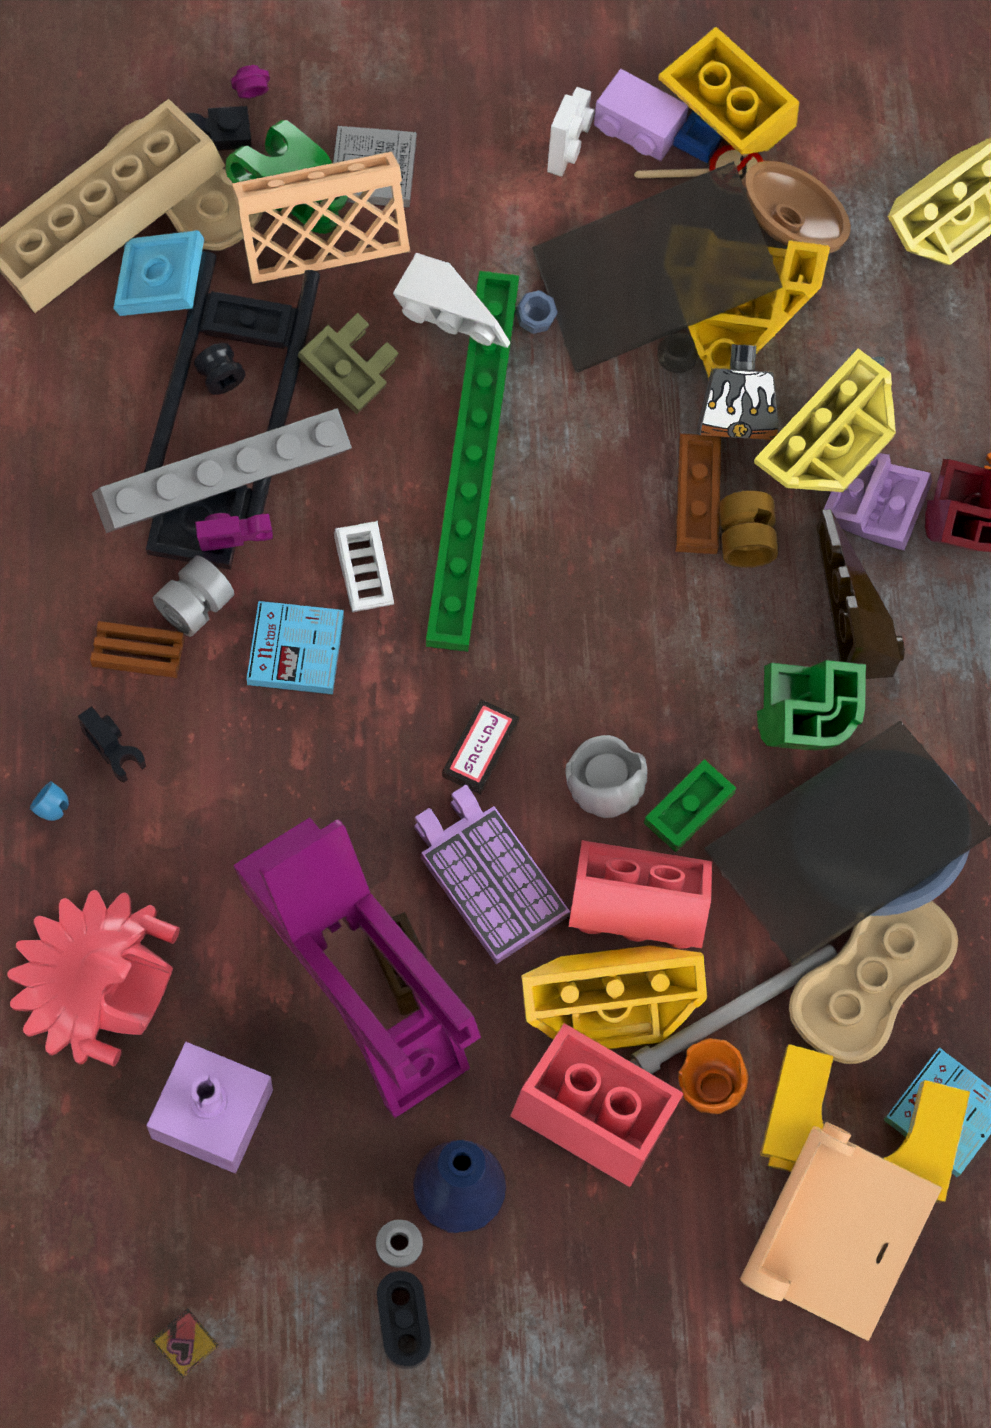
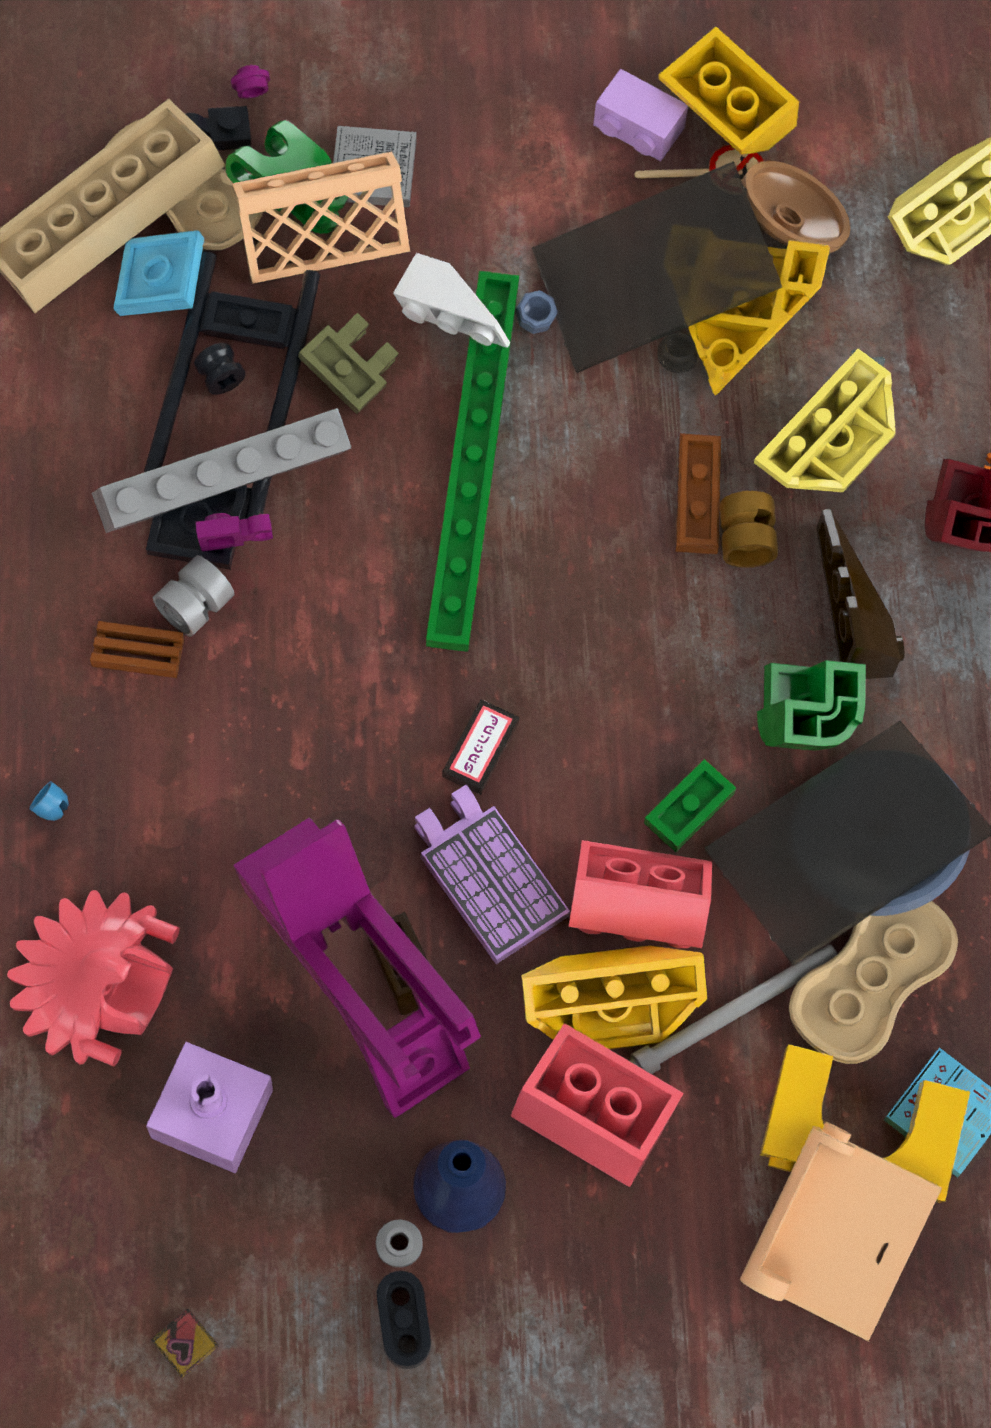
black plate [78,706,146,783] -> none
medium azure tile [247,601,344,694] -> none
white slope [334,521,394,612] -> none
white plate [547,87,595,177] -> none
light grey piece [566,735,647,818] -> none
blue tile [673,111,724,163] -> none
orange hair [678,1038,749,1114] -> none
torso [696,344,779,440] -> none
lavender slope [824,453,932,550] -> none

